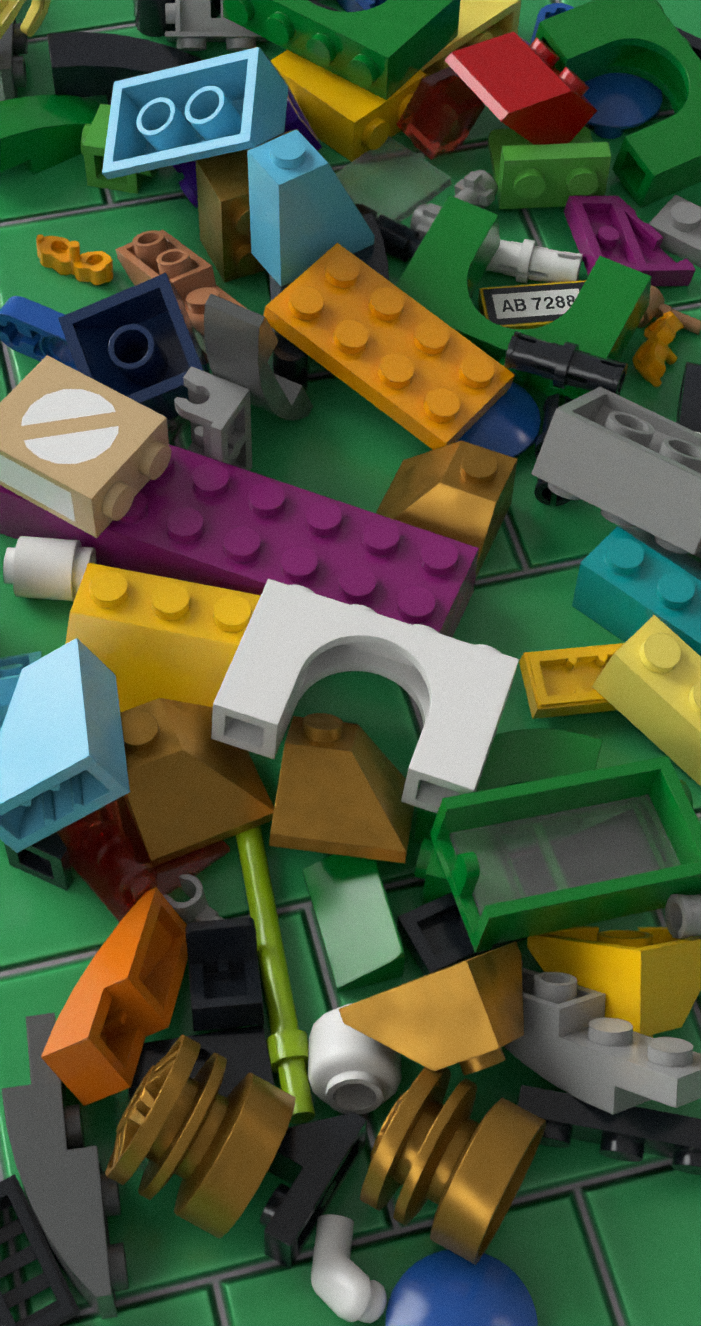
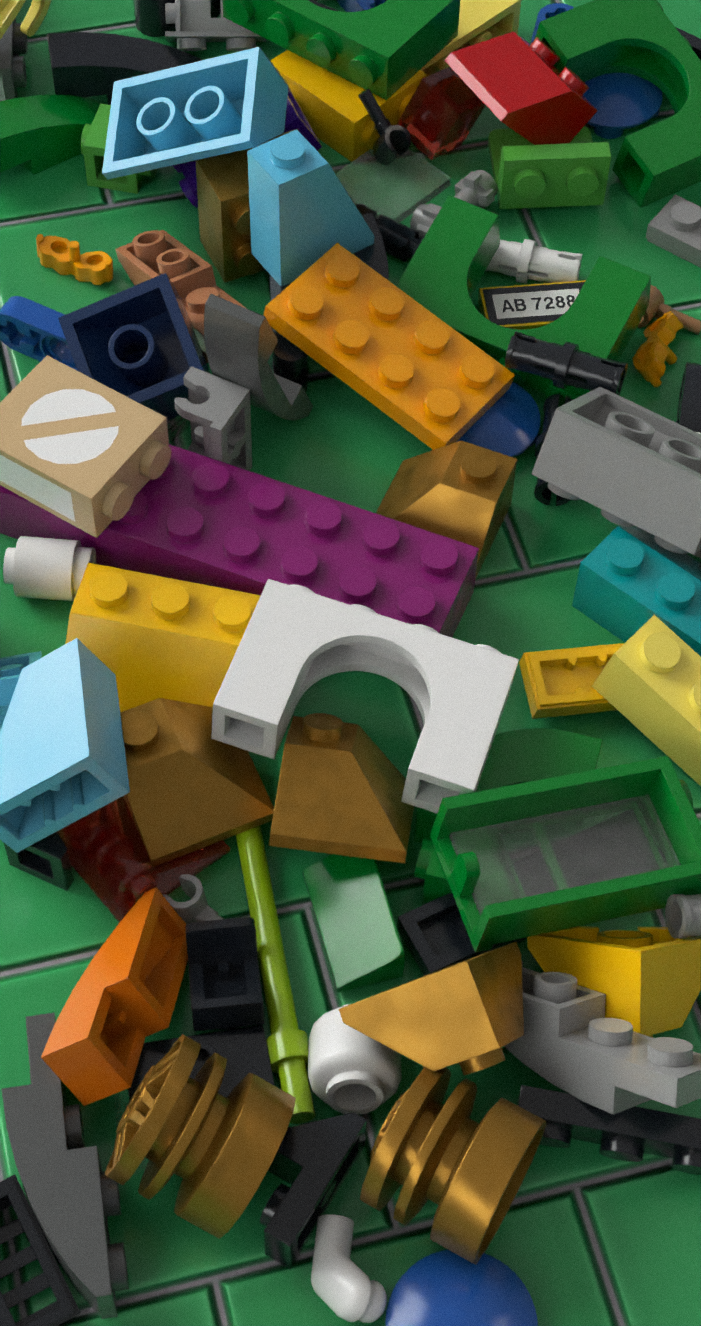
magenta wing [564,196,696,286] -> none
none -> black hand [358,89,411,165]

